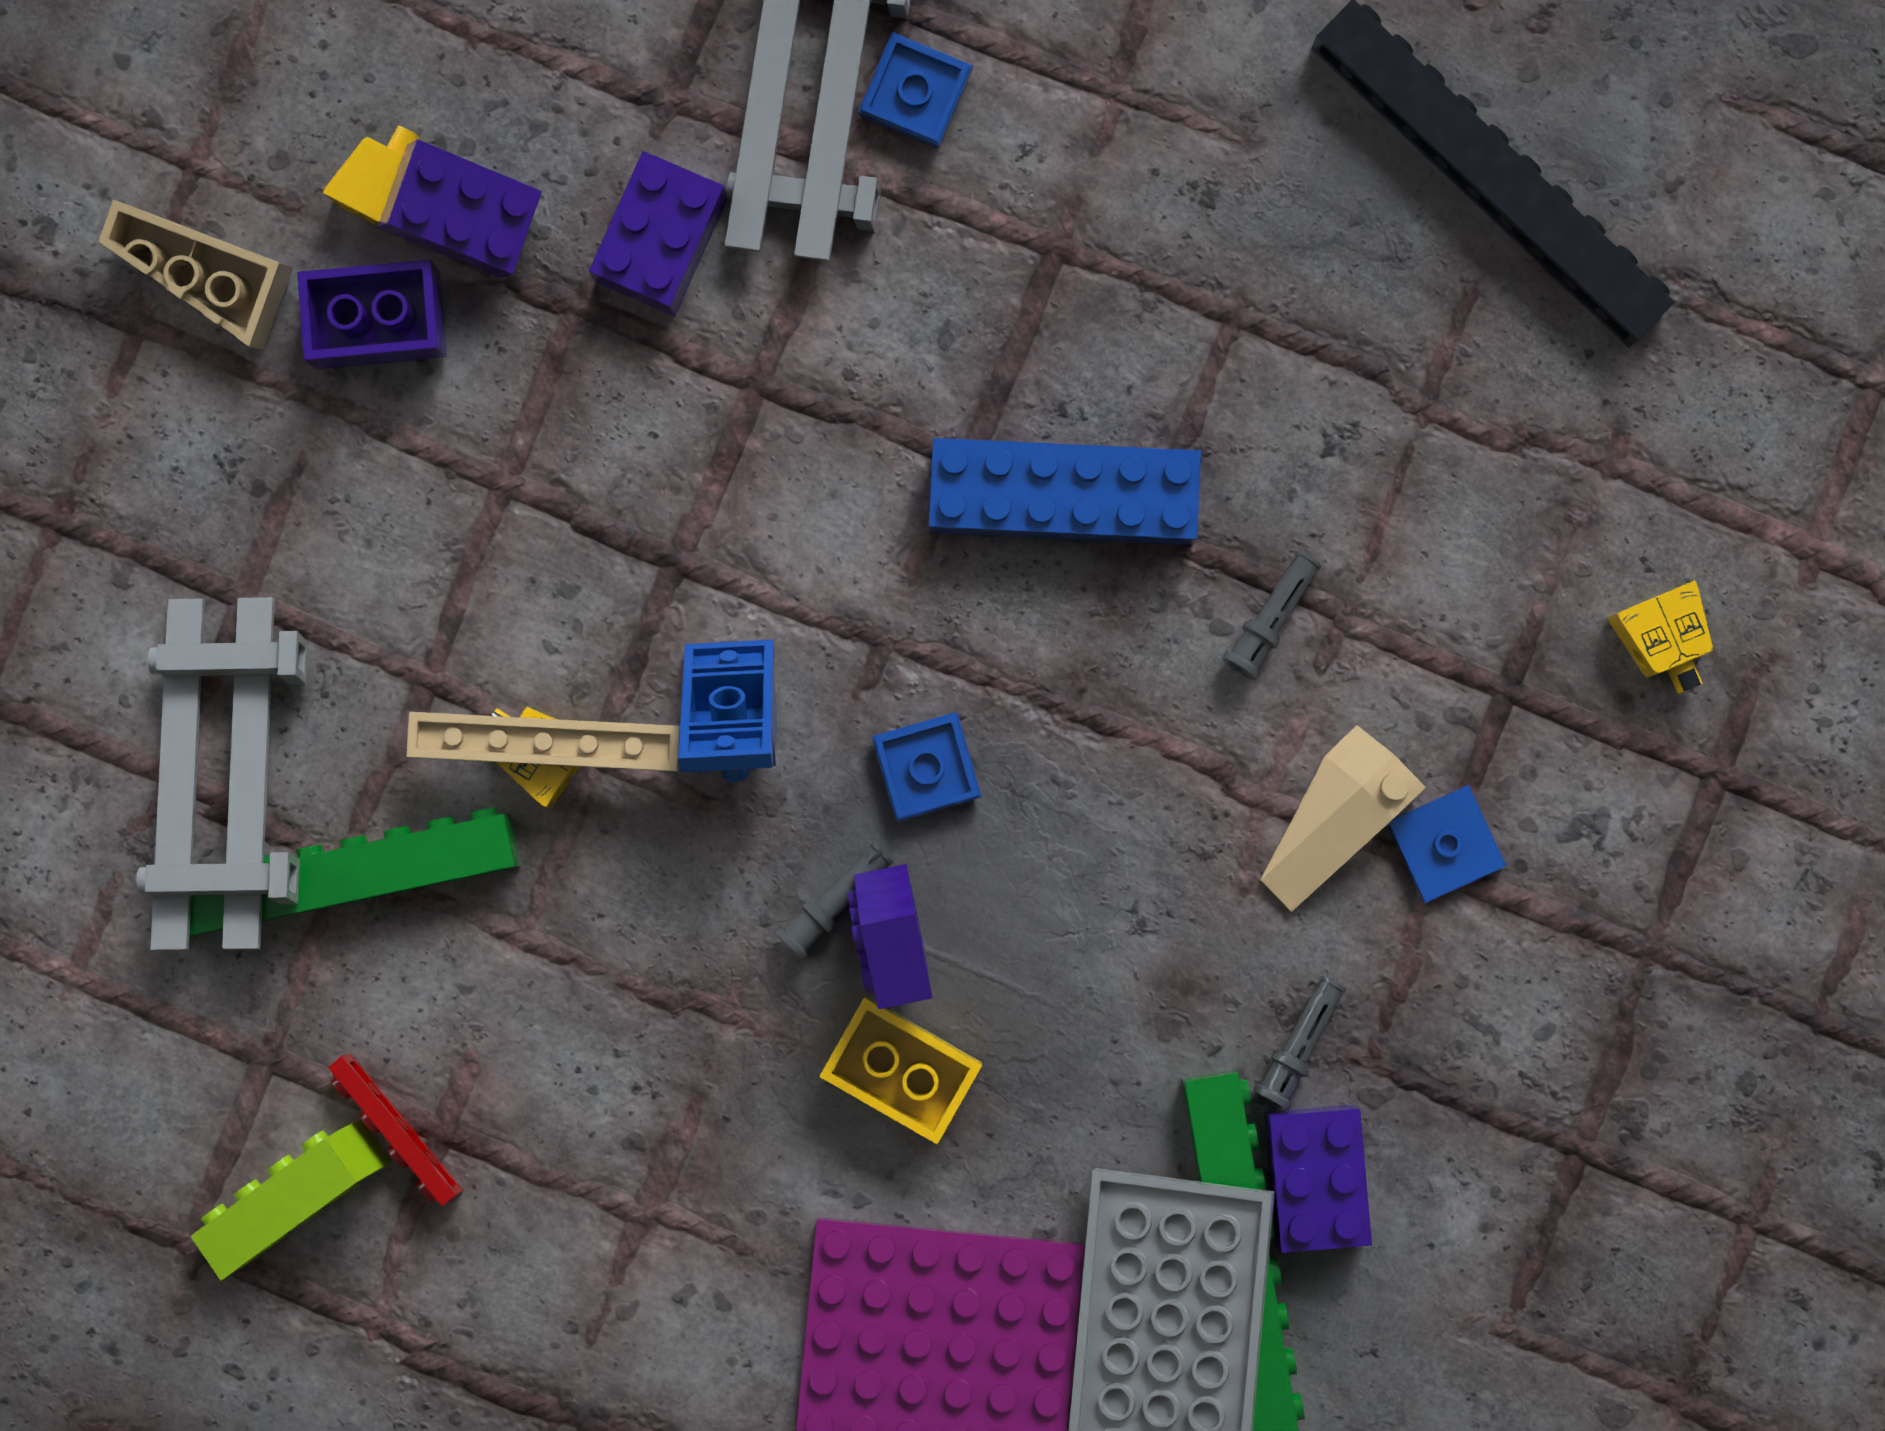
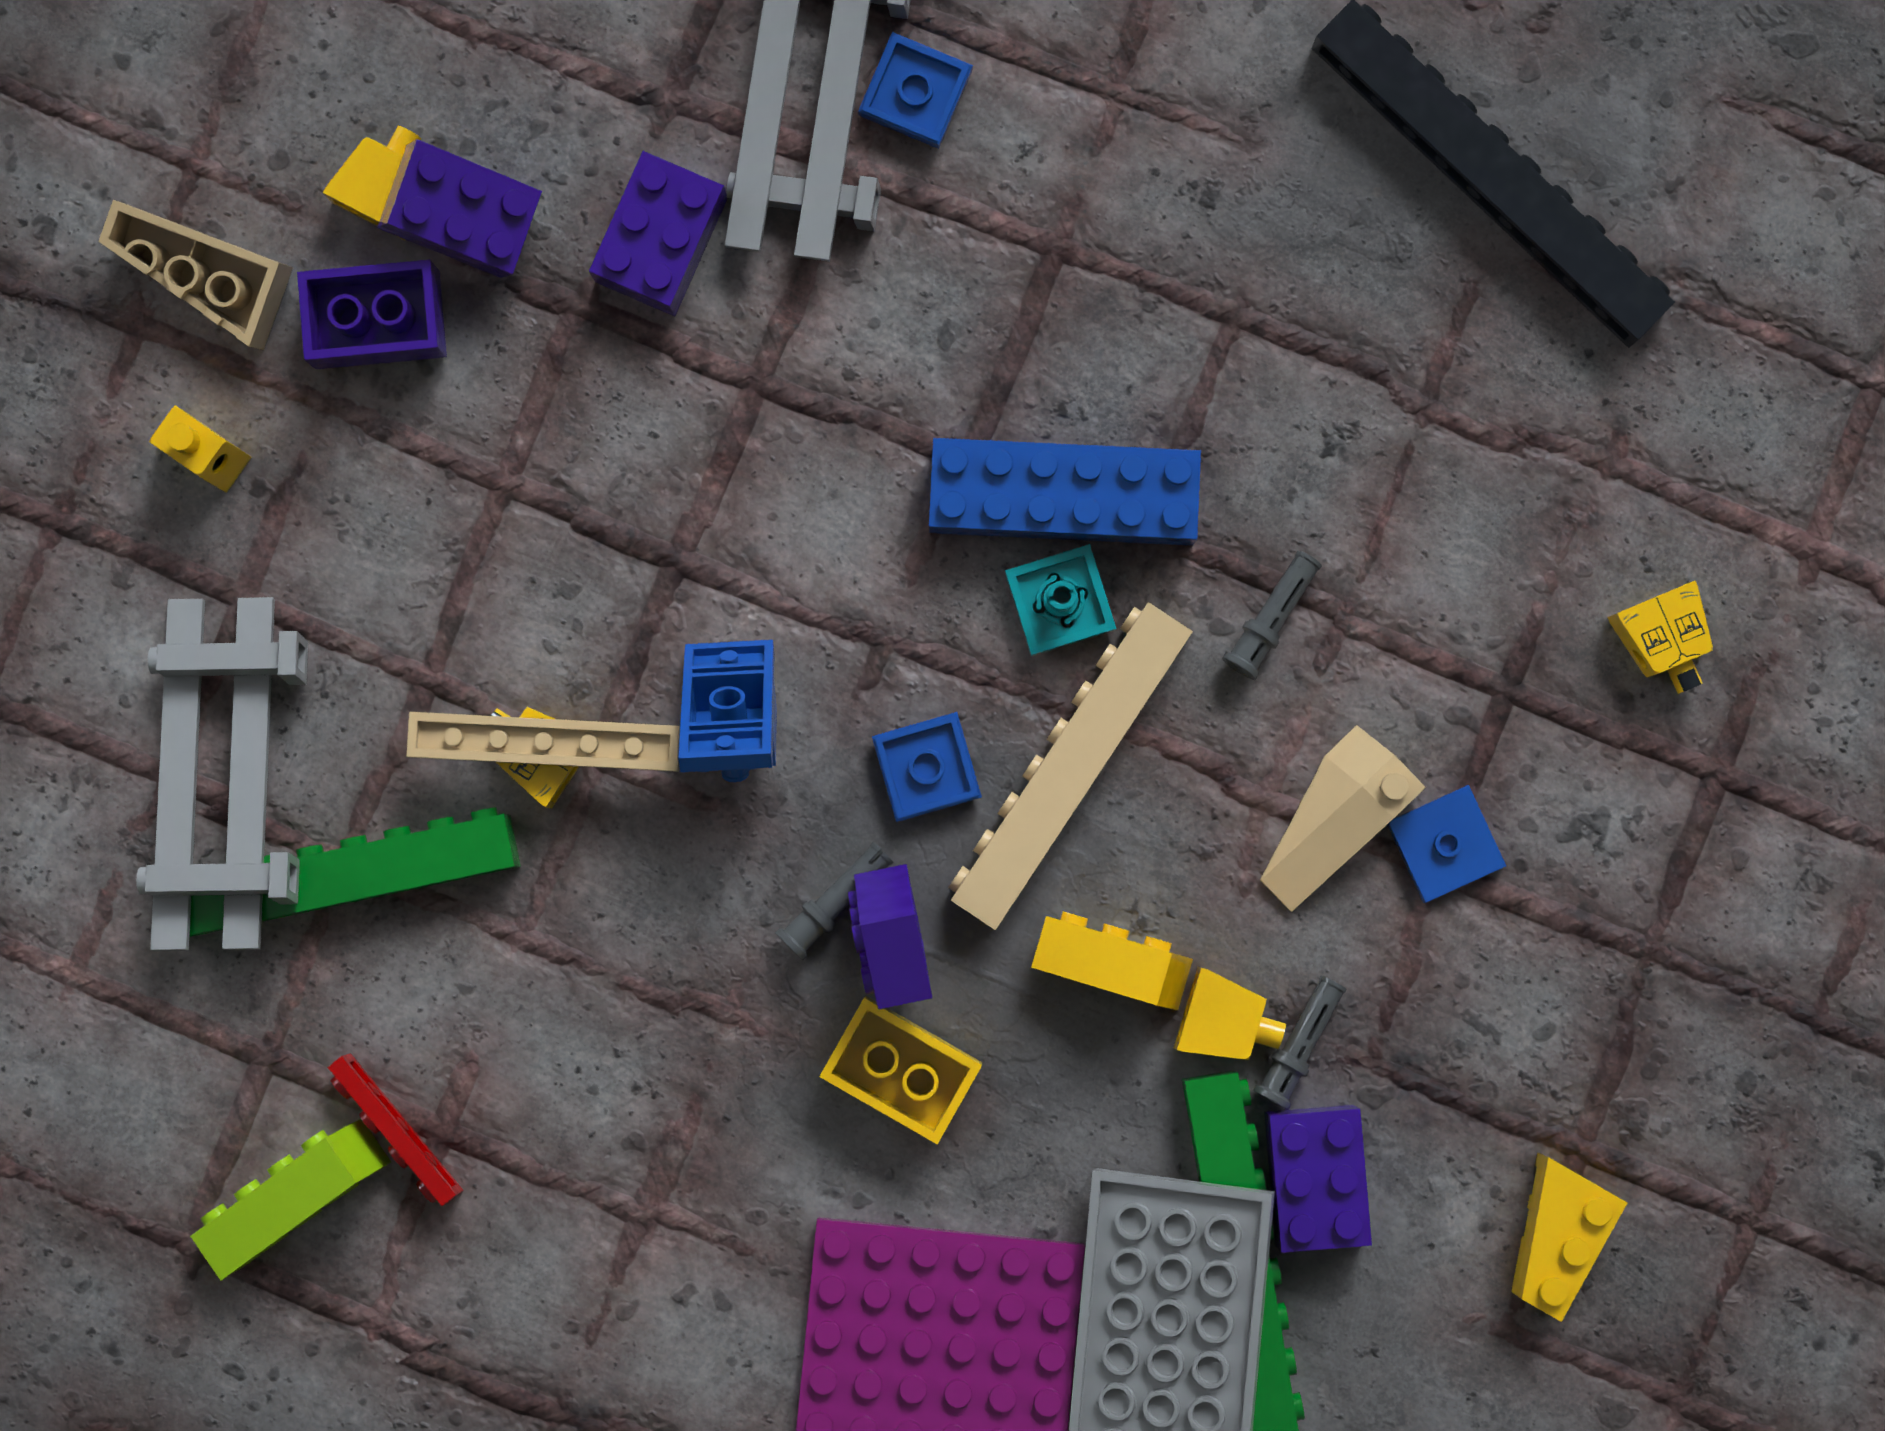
none -> yellow torso [149,405,252,493]
none -> tan brick [948,602,1193,930]
none -> teal plate [1005,544,1117,656]
none -> yellow wedge [1031,911,1193,1010]
none -> yellow torso [1173,966,1286,1060]
none -> yellow wedge [1511,1153,1628,1322]

